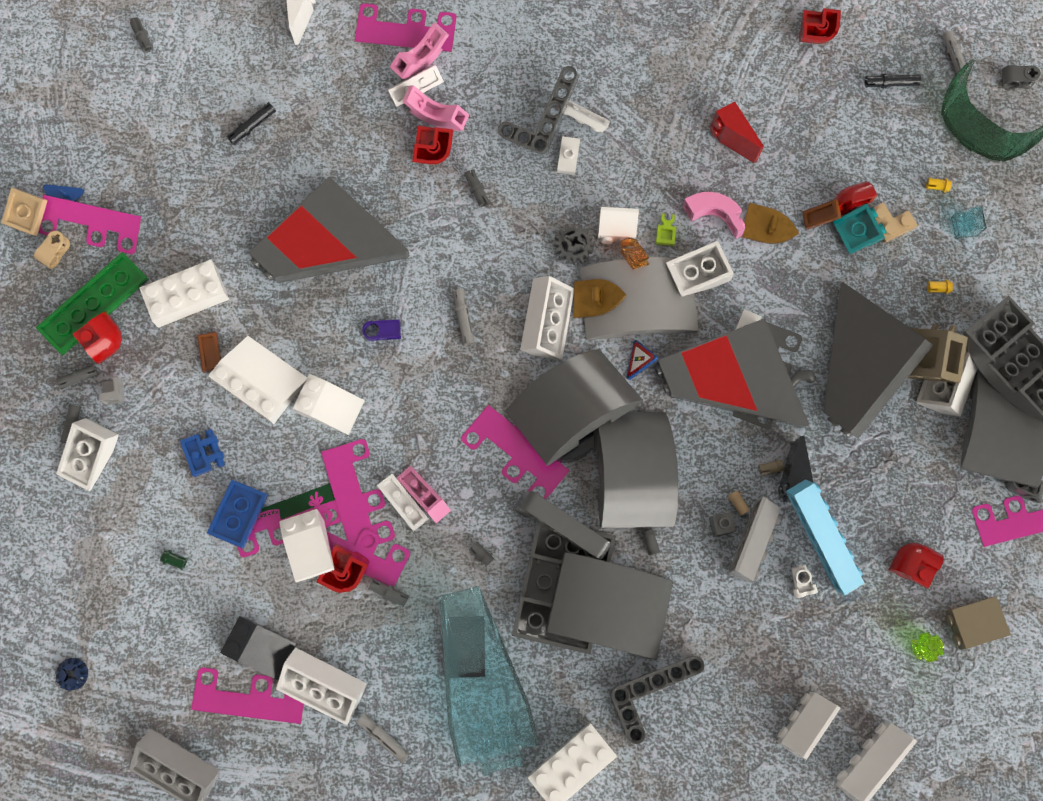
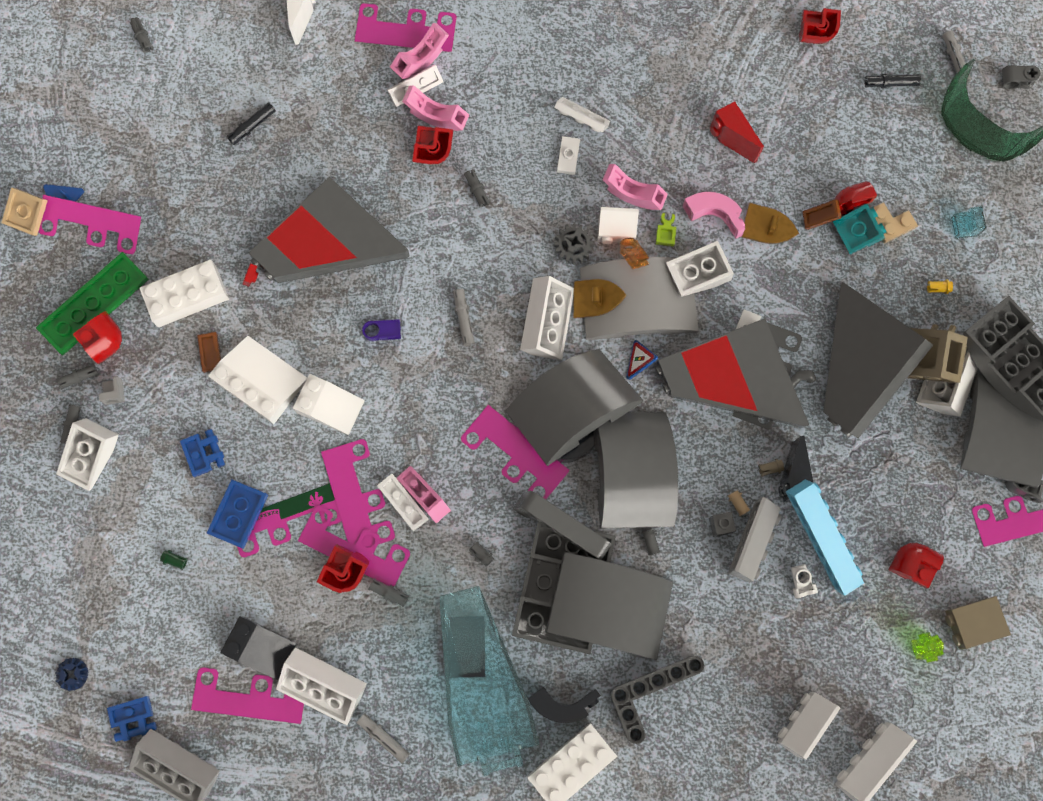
tan piece [34,231,70,269] -> none
white slope [279,509,334,583] -> none
dark grey beam [498,66,579,154] -> none
yellow pin [926,177,952,193] -> none
none -> blue plate [107,696,157,742]
none -> red plate [242,263,259,287]
none -> black arch [528,687,601,723]
none -> bright pink arch [603,164,668,210]

